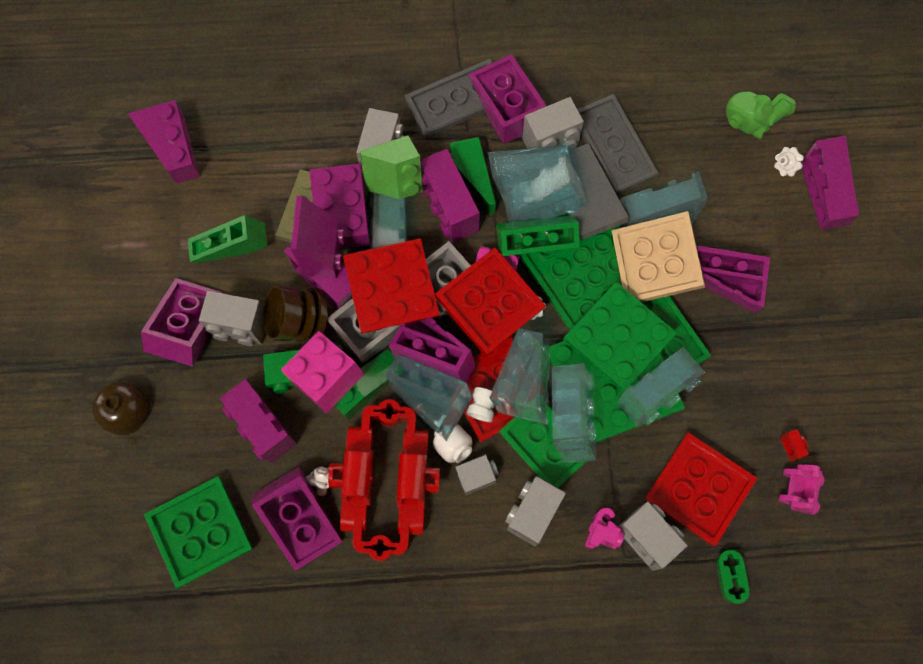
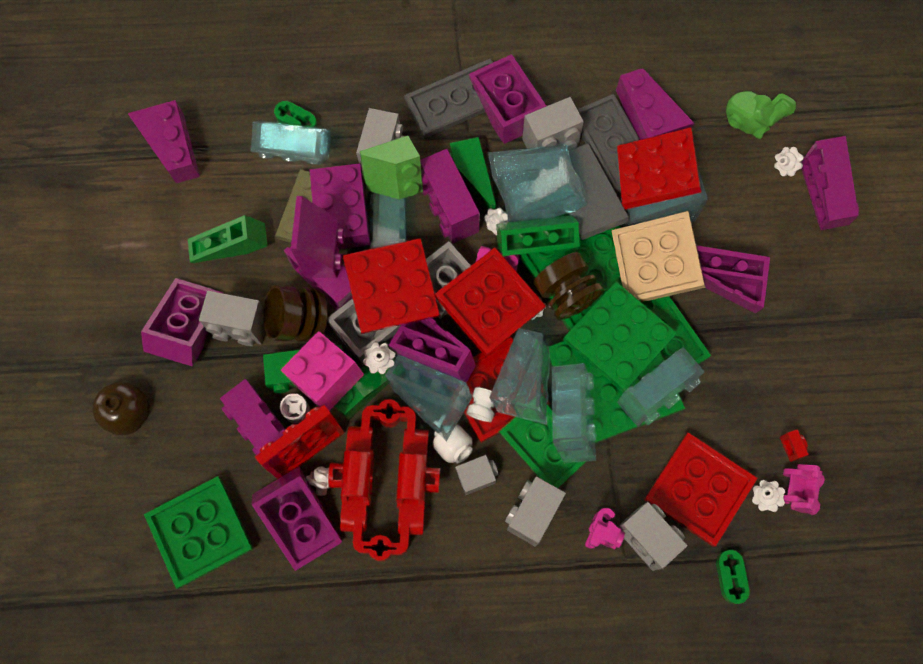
none -> clear light blue wedge [251,121,331,165]
none -> red plate [255,405,345,479]
none -> green beam [274,101,318,137]
none -> white wheel [280,394,310,424]
none -> white plant [363,342,395,374]
none -> white plant [484,208,510,235]
none -> dark brown wheel [534,252,604,321]
none -> magenta wedge [616,68,694,140]
none -> red plate [617,127,701,210]
none -> white plant [752,480,785,512]

